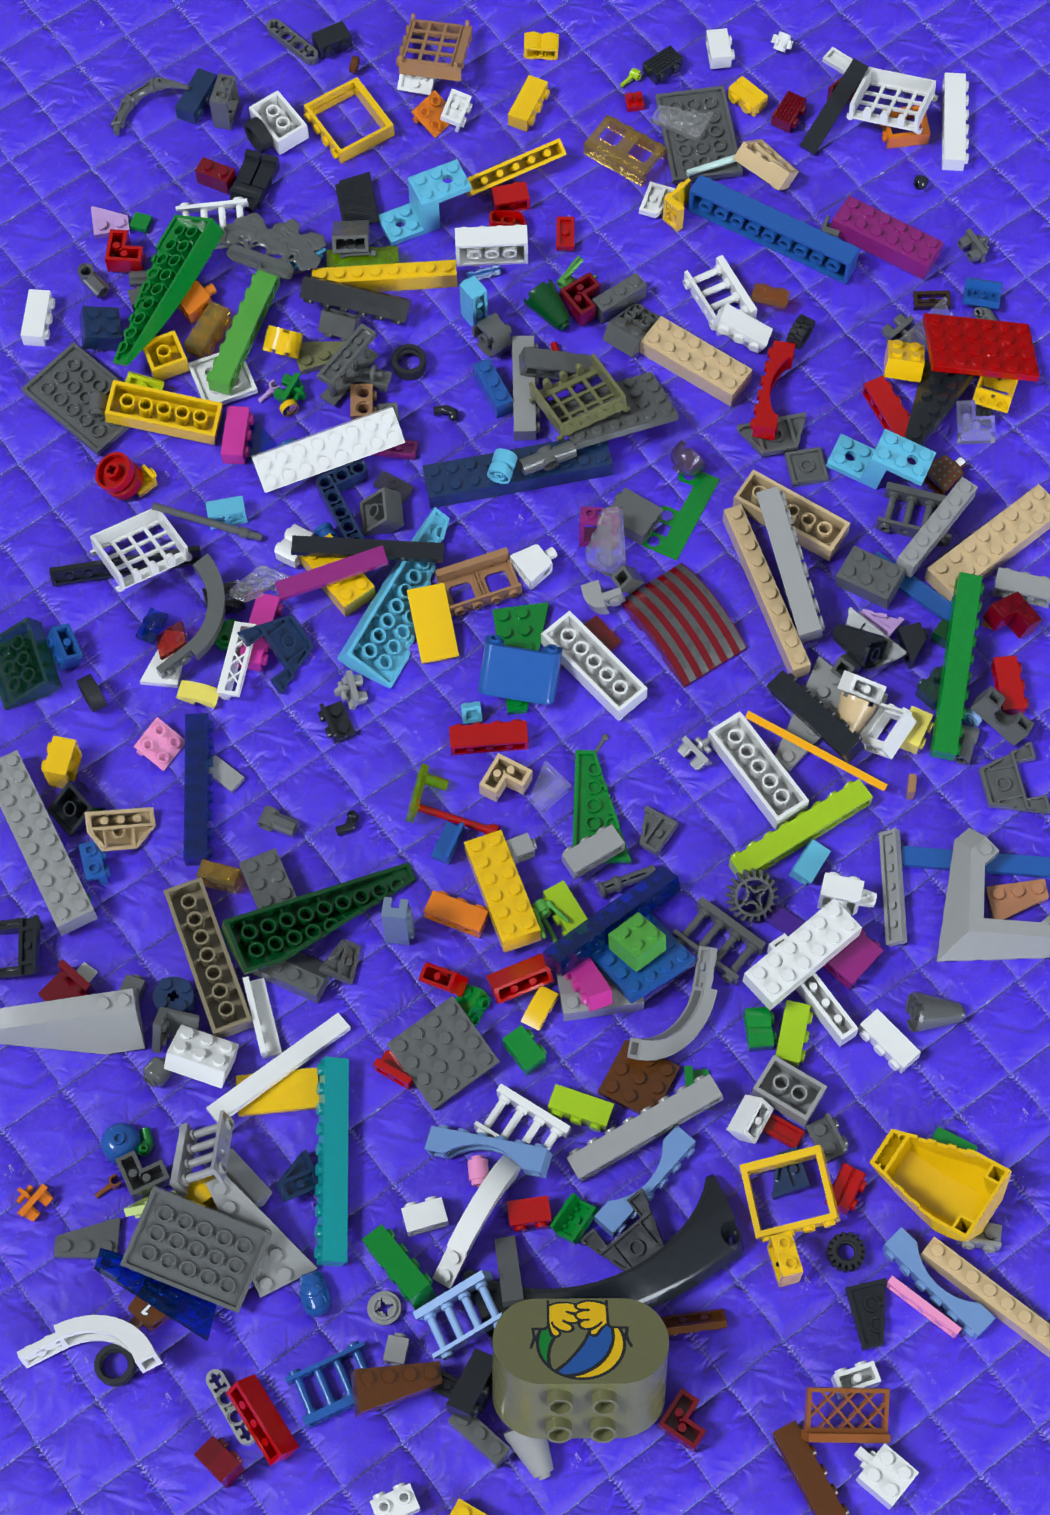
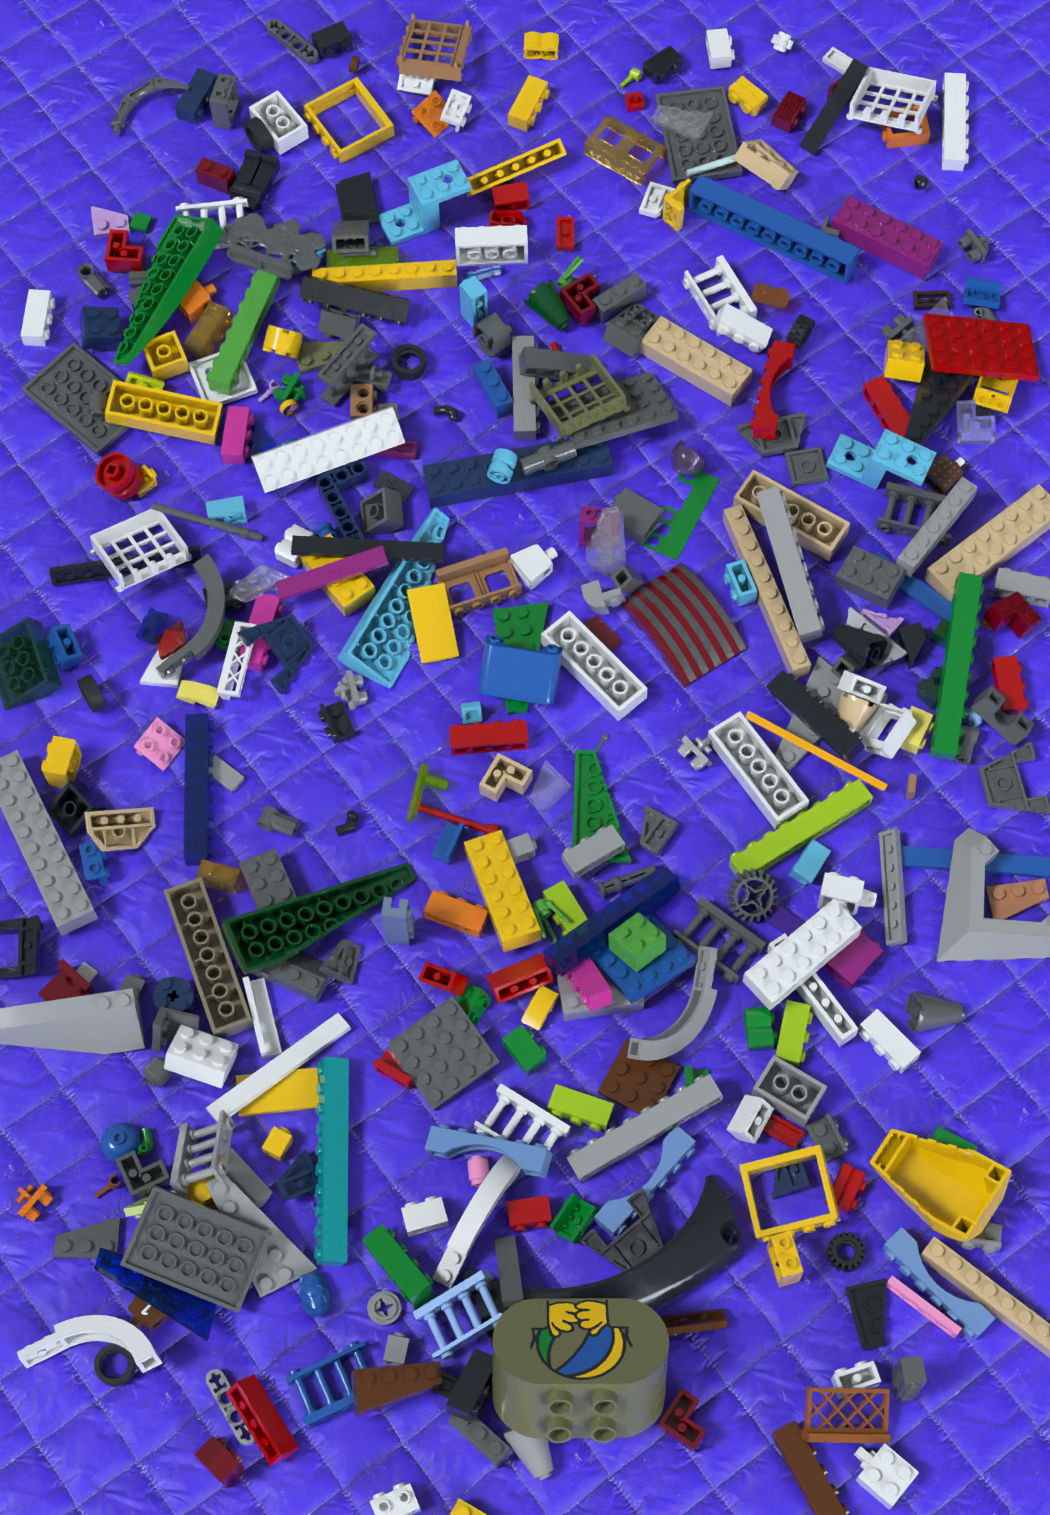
none -> yellow brick [262,1126,294,1162]
none -> medium azure brick [723,559,757,607]
none -> dark grey brick [890,1355,927,1402]

